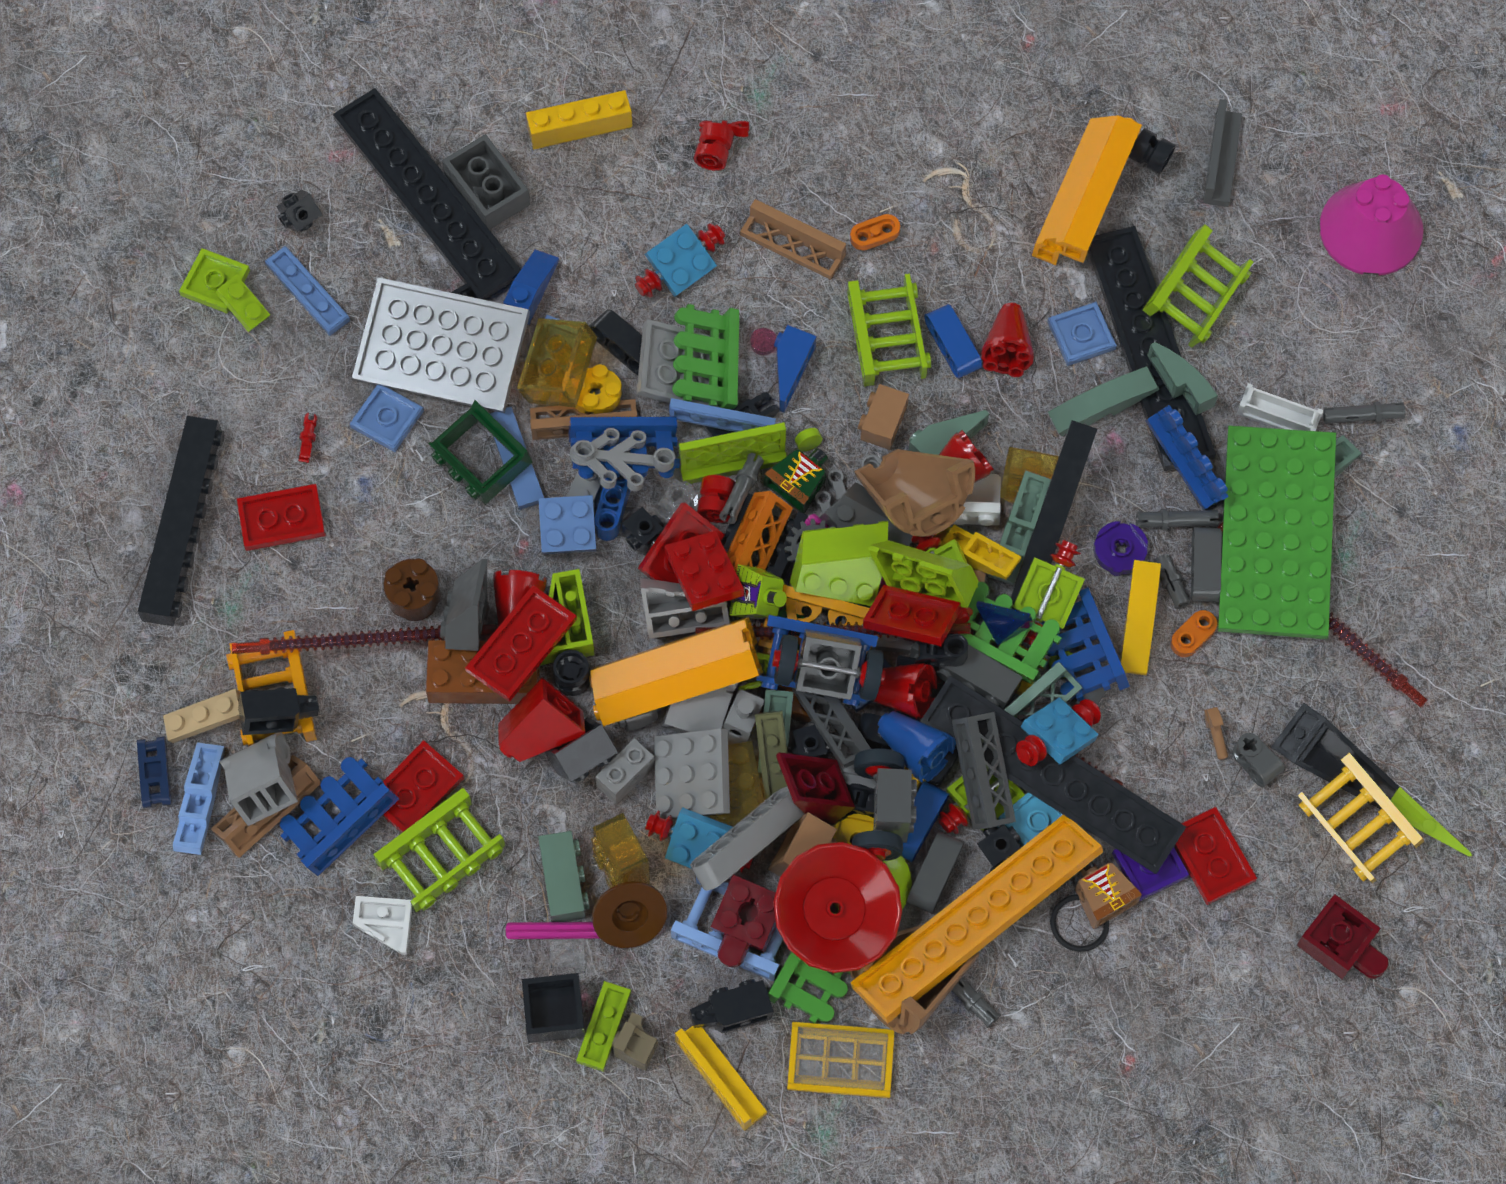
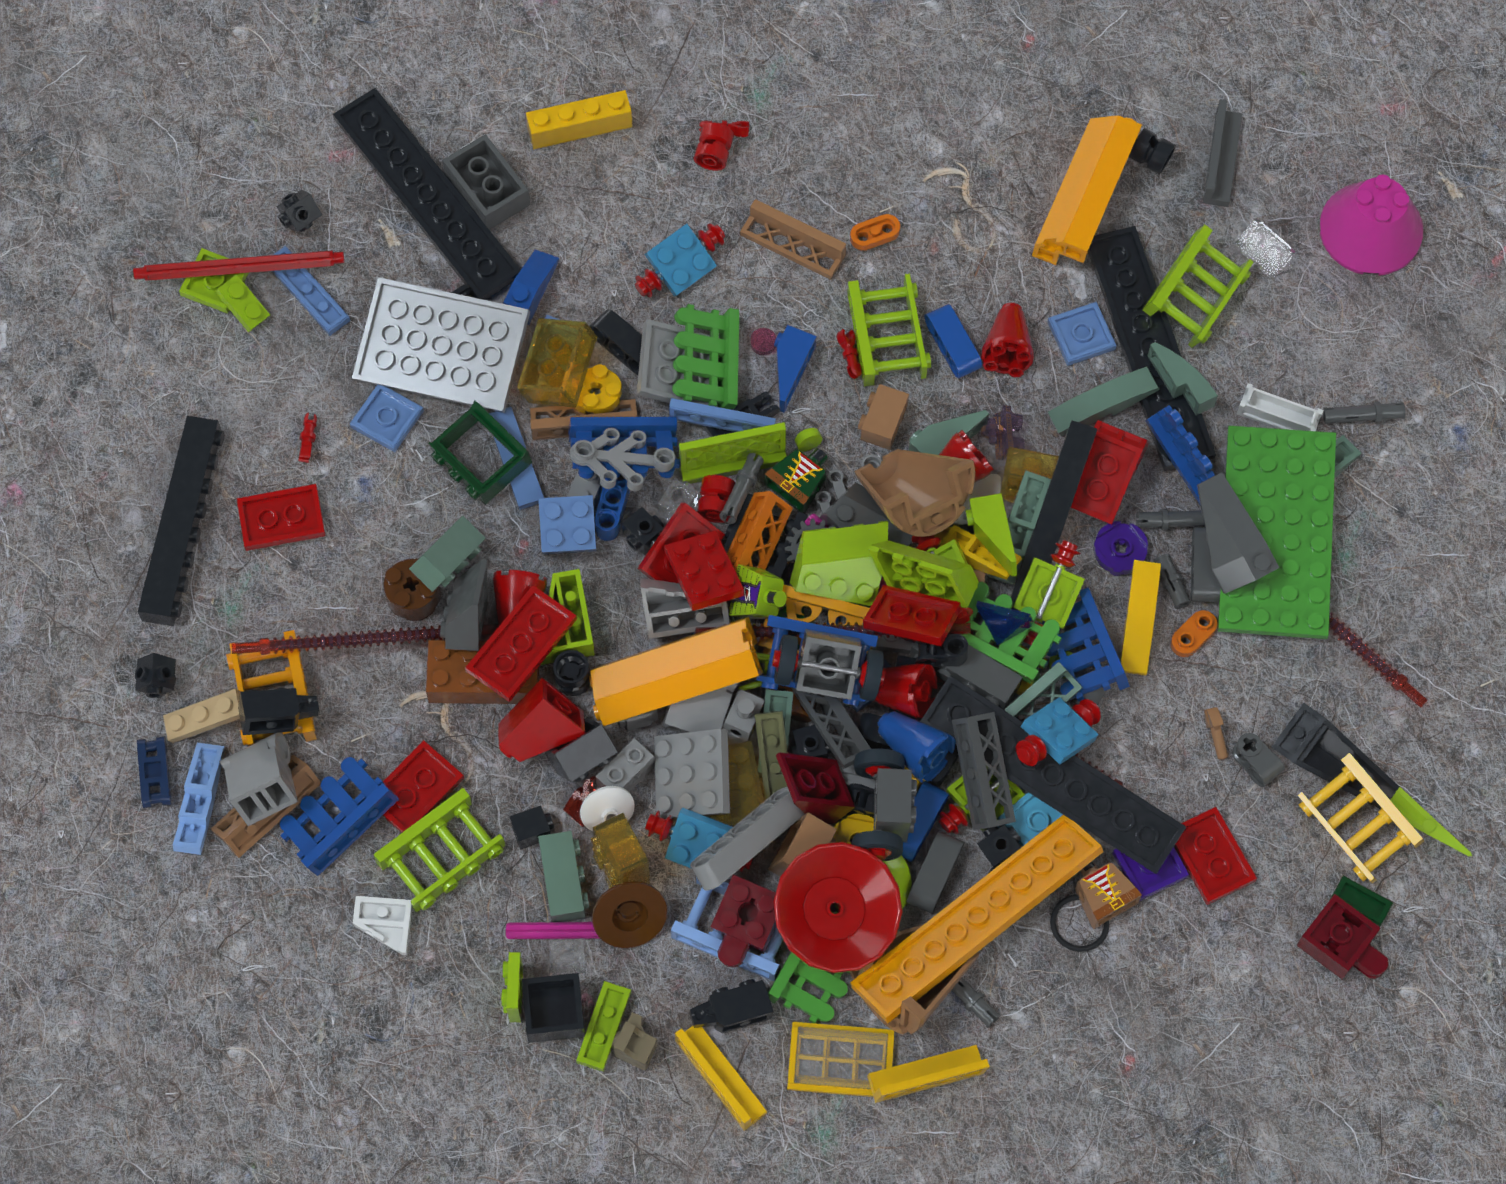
none -> red piece [133,250,345,281]
none -> black brick [135,653,176,698]
none -> sand green brick [409,515,485,592]
none -> lime plate [501,952,524,1023]
none -> black brick [509,805,554,850]
none -> clear red plate [563,776,605,827]
none -> white dish [580,786,635,833]
none -> red piece [836,329,862,379]
none -> yellow fence [867,1045,990,1103]
none -> lime slope [965,493,1017,576]
none -> hips [981,405,1025,460]
none -> red bracket [1071,420,1150,524]
none -> dark grey wedge [1197,472,1279,594]
none -> clear bracket [1235,218,1296,277]
none -> dark green tile [1330,875,1393,927]

